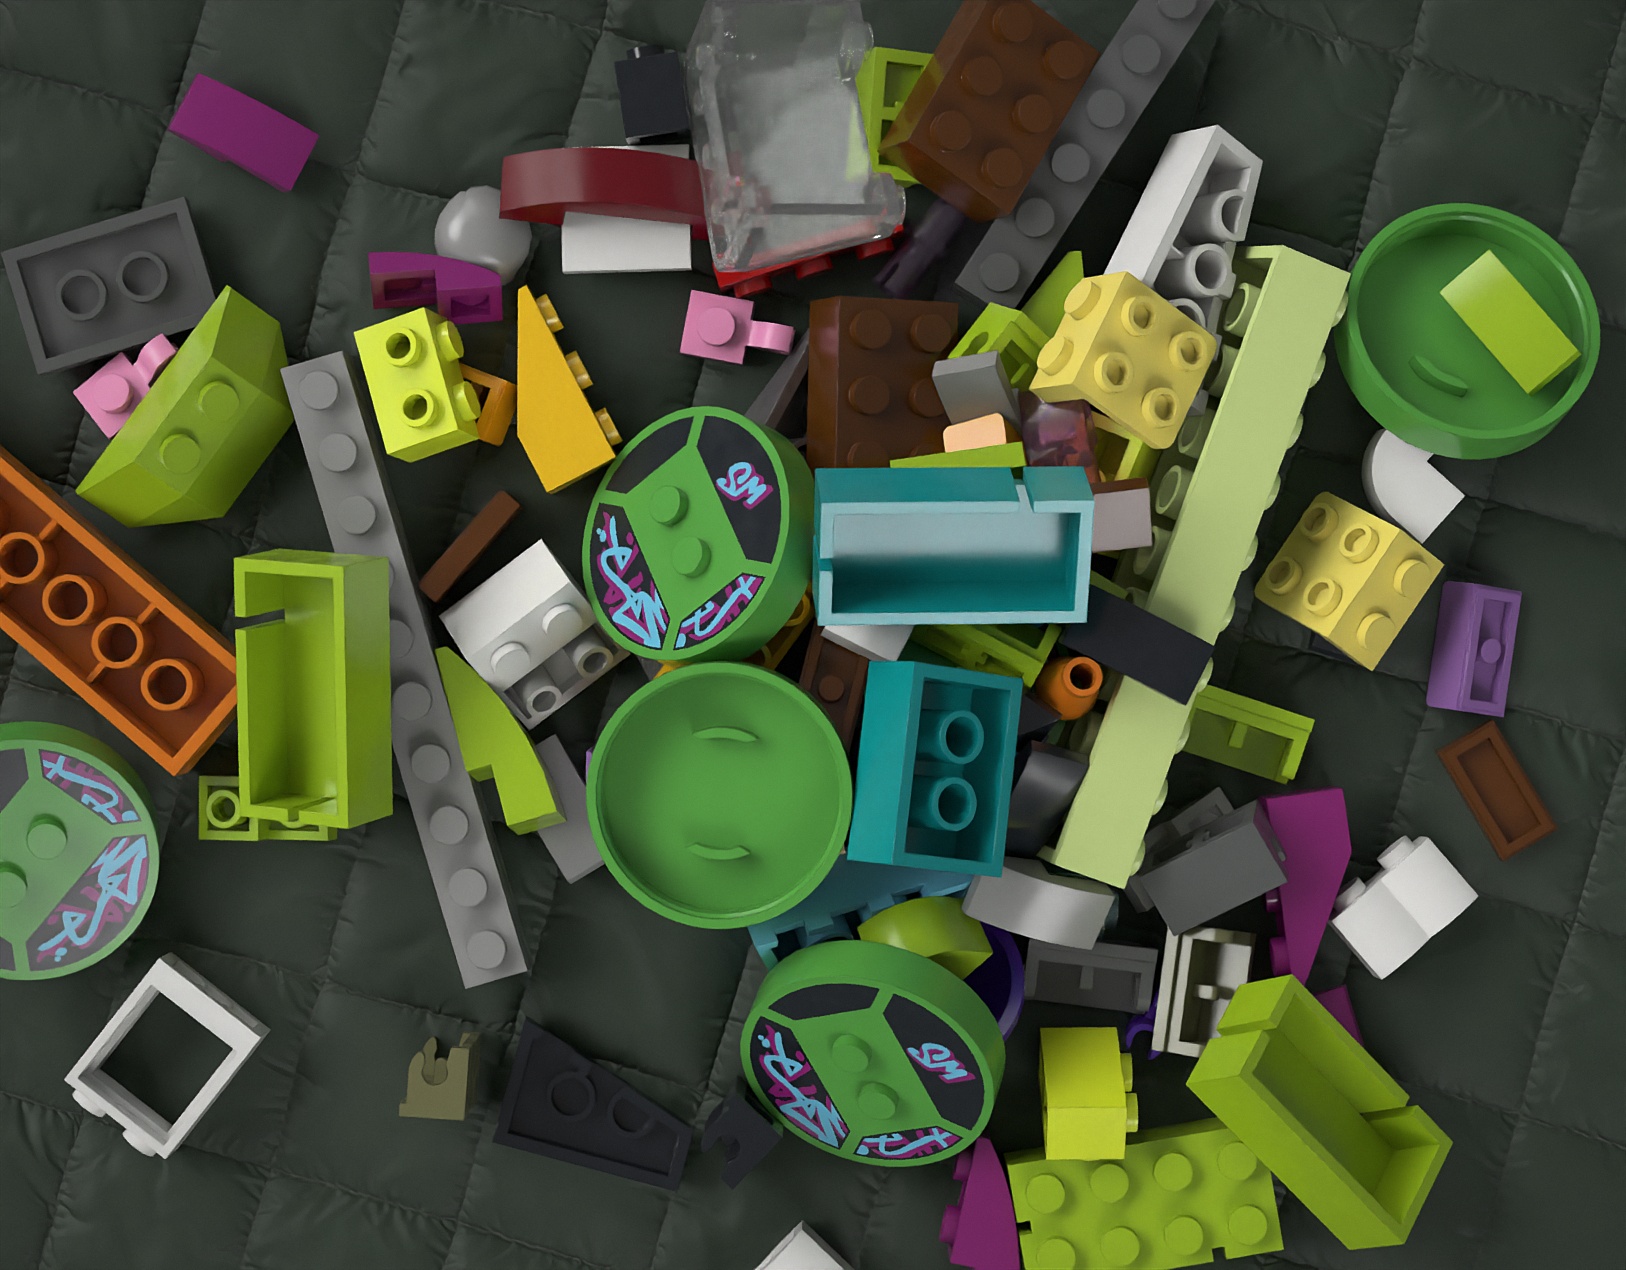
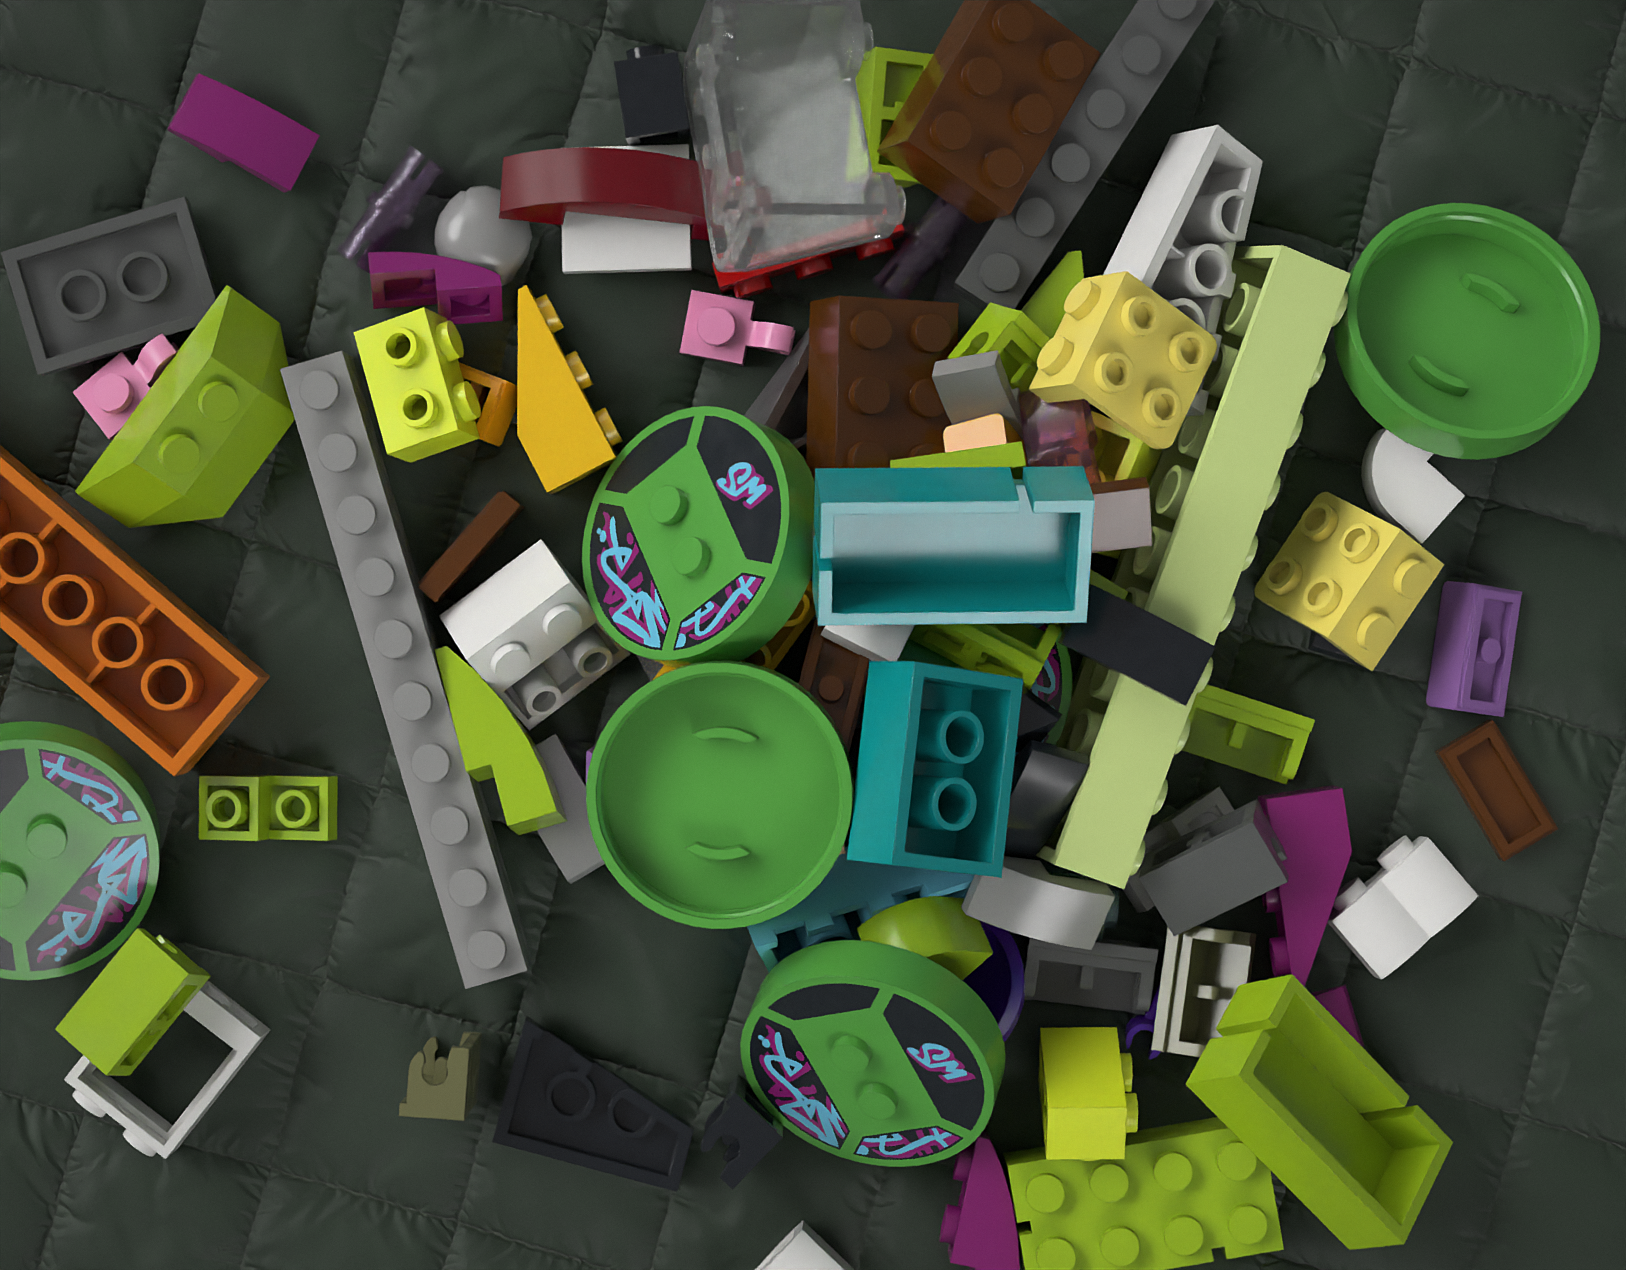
lime piece [234,549,393,829] -> none
orange cone [1035,656,1103,720] -> none
lime slope [1439,249,1582,397] -> none
none -> lime hinge [55,928,211,1076]
none -> clear purple pin [336,145,444,273]

